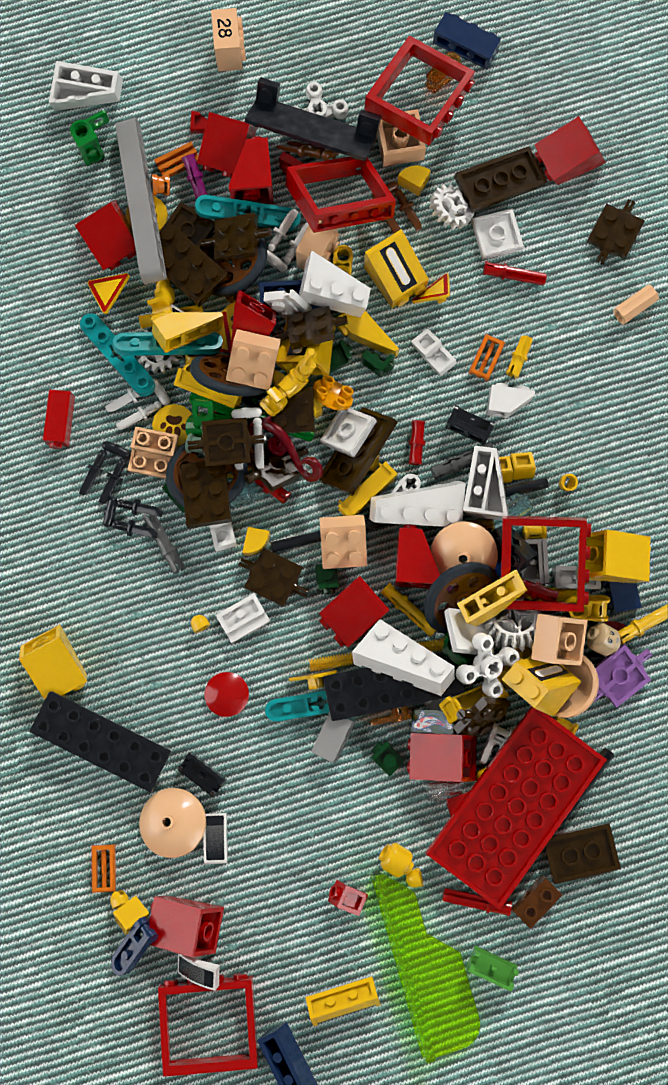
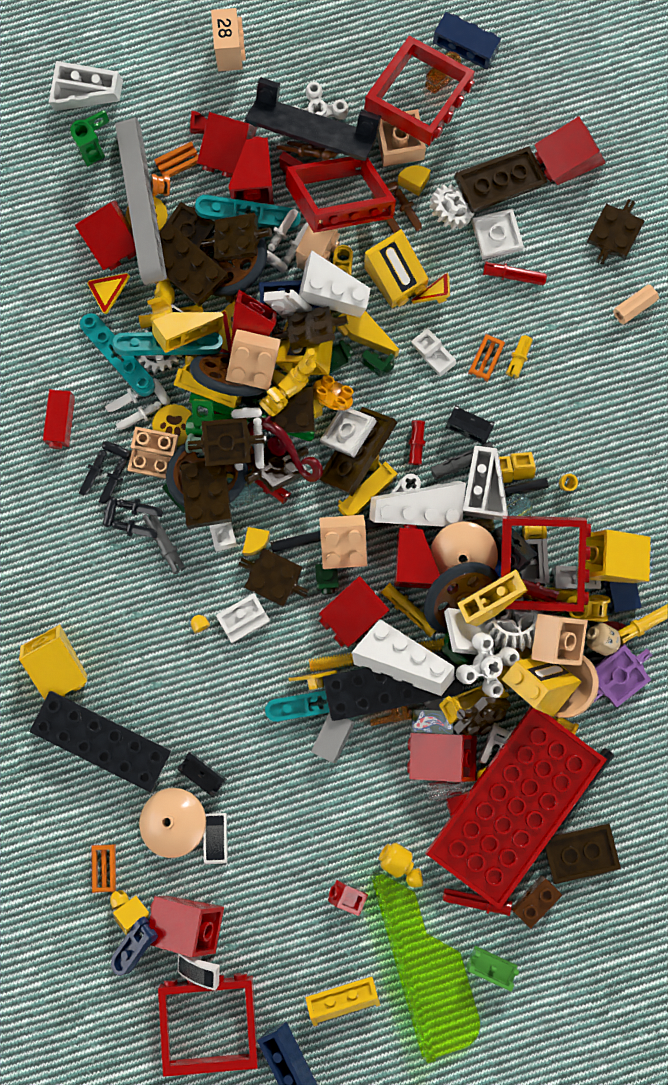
magenta pin [182,154,208,200] -> none
red dish [204,672,249,717] -> none
dark green bracket [370,741,406,777] -> none
white slope [486,383,535,418] -> none

